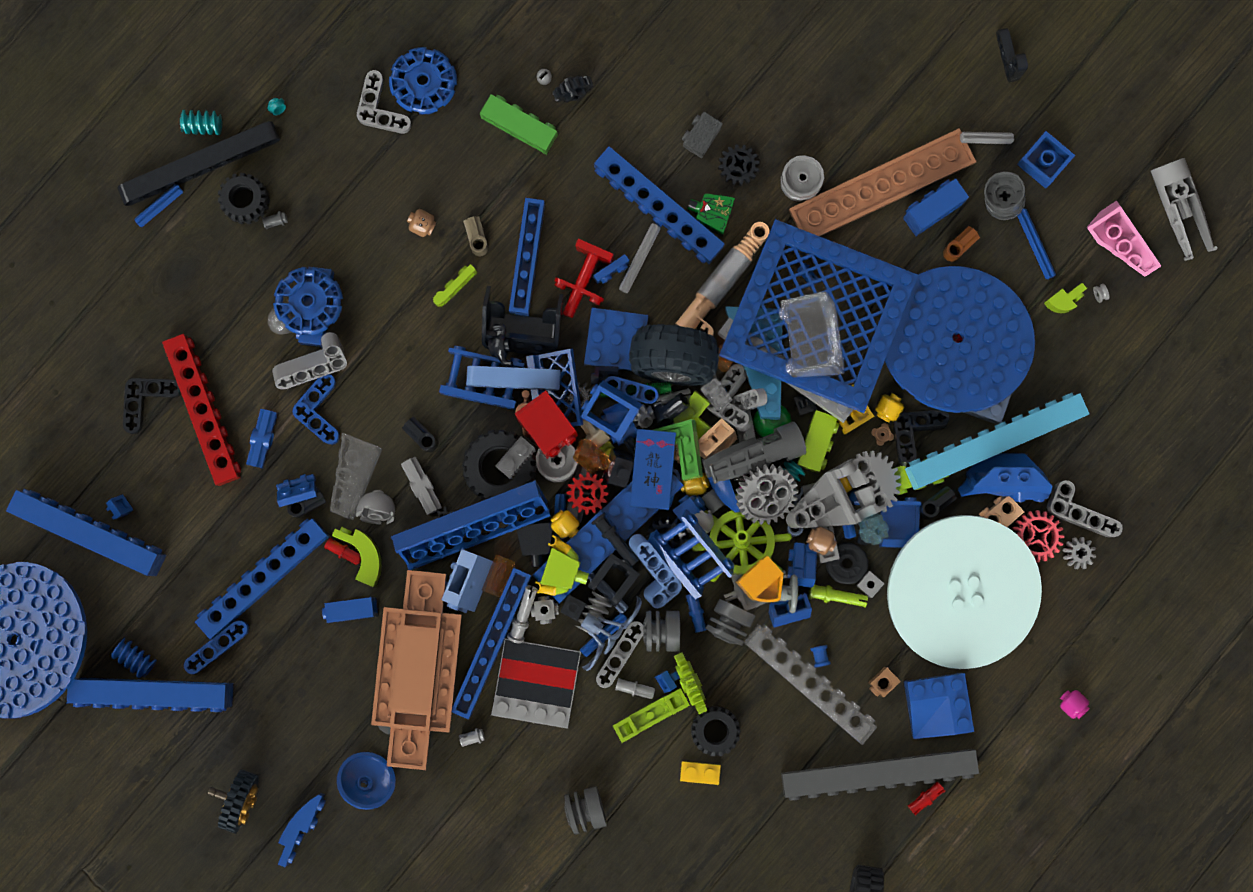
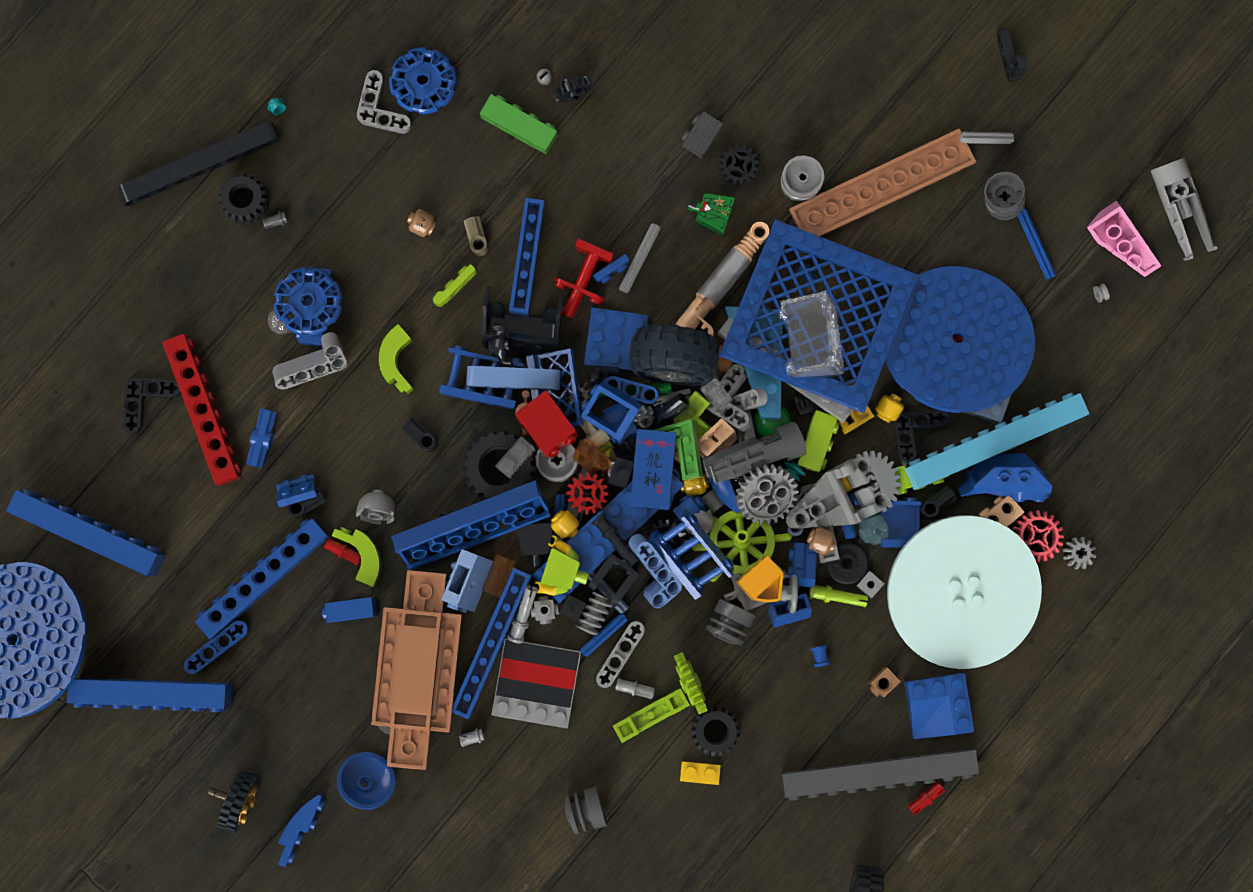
blue tile [106,494,133,519] -> none
blue piece [111,638,157,678] -> none
blue axle [134,184,183,227] -> none
teal piece [180,110,222,135] -> none
blue beam [292,374,340,445] -> none
clear wedge [330,433,382,520] -> none
light grey piece [401,457,442,515] -> none
sand blue plant [581,596,642,671] -> none
blue brick [594,147,725,264] -> none
dark grey wheel [643,611,680,652] -> none
blue tile [655,671,680,693] -> none
blue pin [686,594,707,633] -> none
clear brick [744,624,877,745] -> none
medium nougat plate [871,423,894,446] -> none
blue brick [903,179,969,236] -> none
dark orange piece [943,226,980,262] -> none
blue brick [1017,131,1075,189] -> none
lime brick [1044,283,1087,313] -> none
light grey beam [1047,480,1123,538] -> none
dark pink head [1060,690,1090,719] -> none
none -> lime arch [379,324,414,394]

